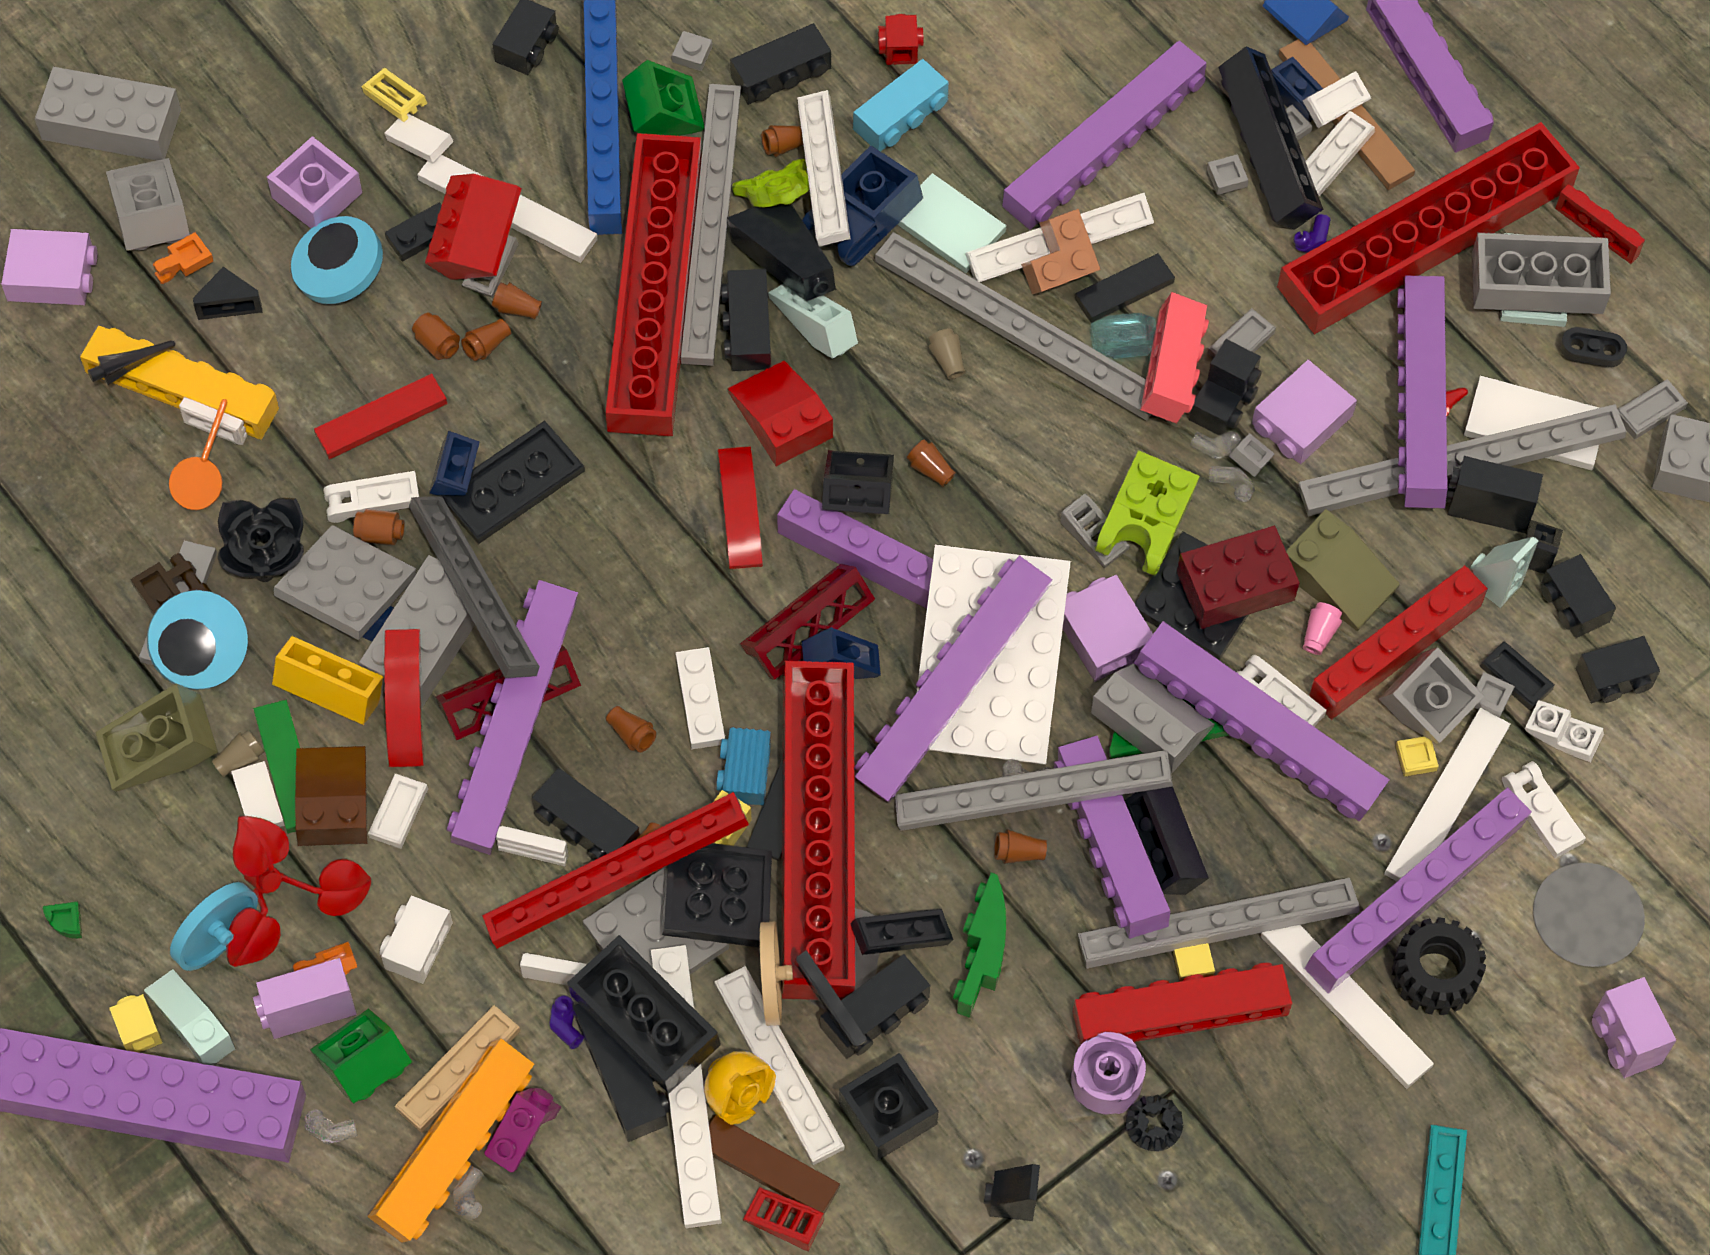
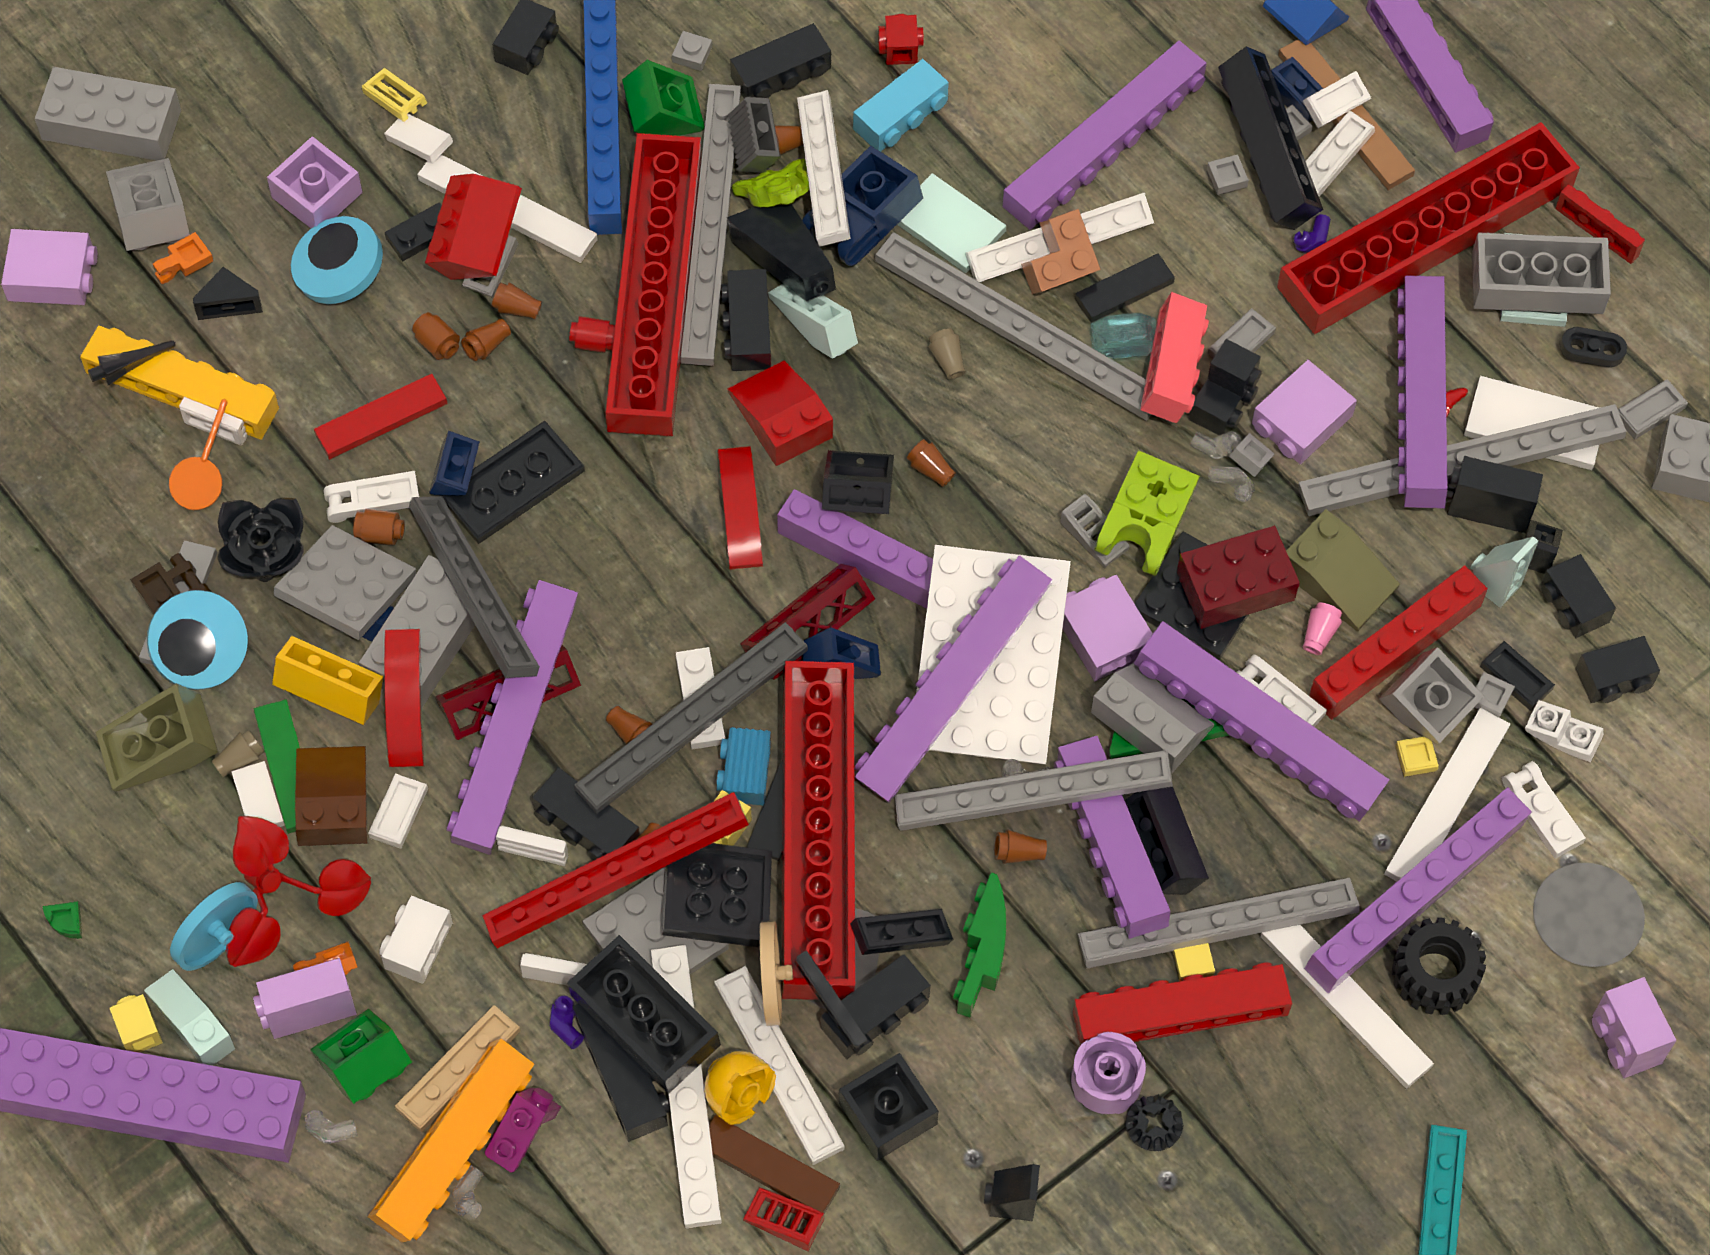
none -> red brick [569,316,615,353]
none -> dark grey tile [574,622,808,814]
none -> dark grey brick [727,97,781,173]

